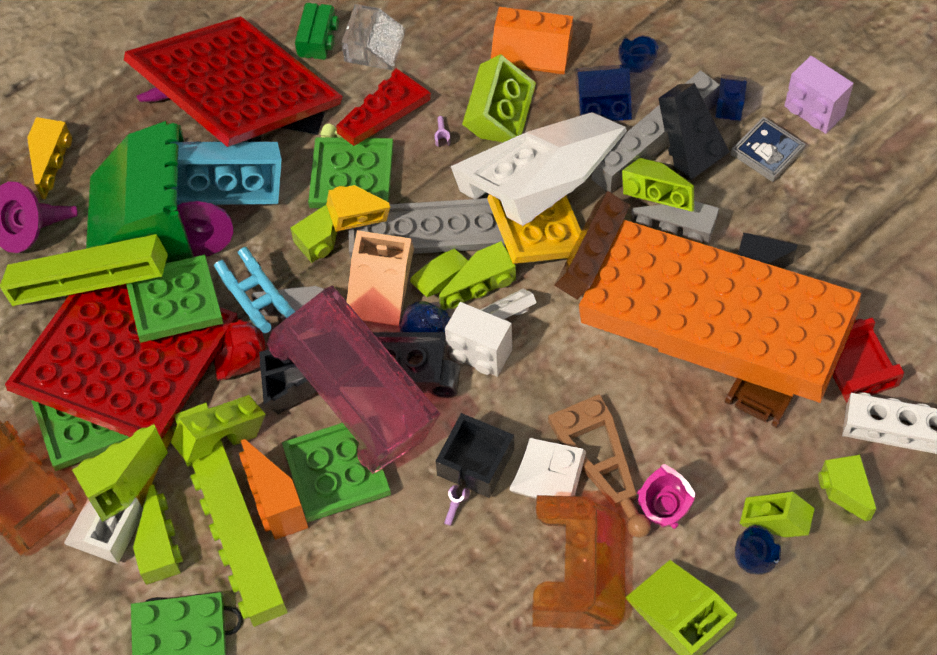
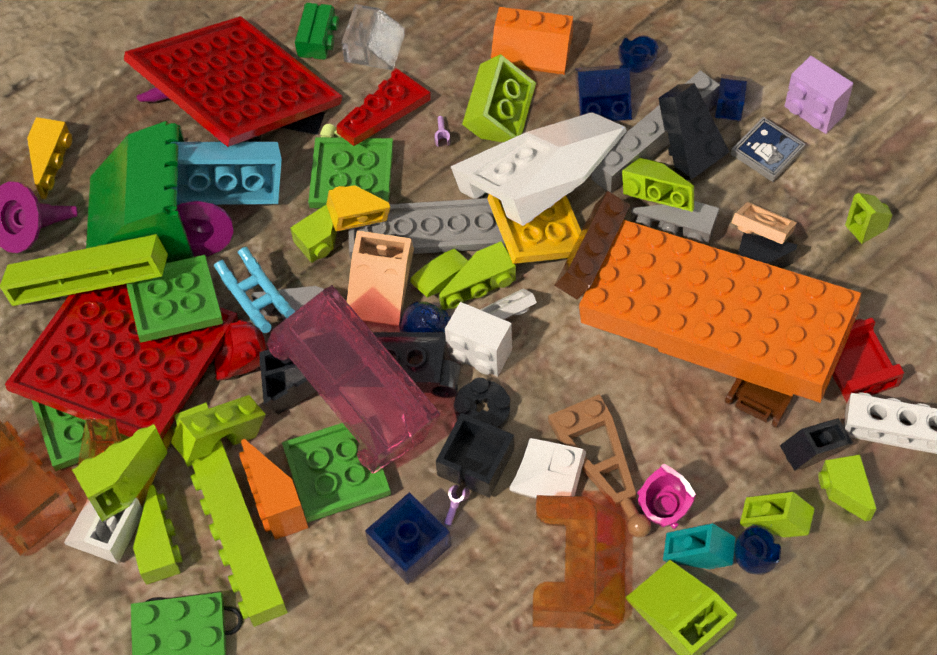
none -> clear orange slope [78,419,122,466]
none -> clear blue brick [365,492,452,585]
none -> black plate [454,377,511,429]
none -> teal slope [663,523,736,569]
none -> light nougat plate [732,202,797,244]
none -> black slope [780,418,853,471]
none -> lime slope [845,193,892,244]

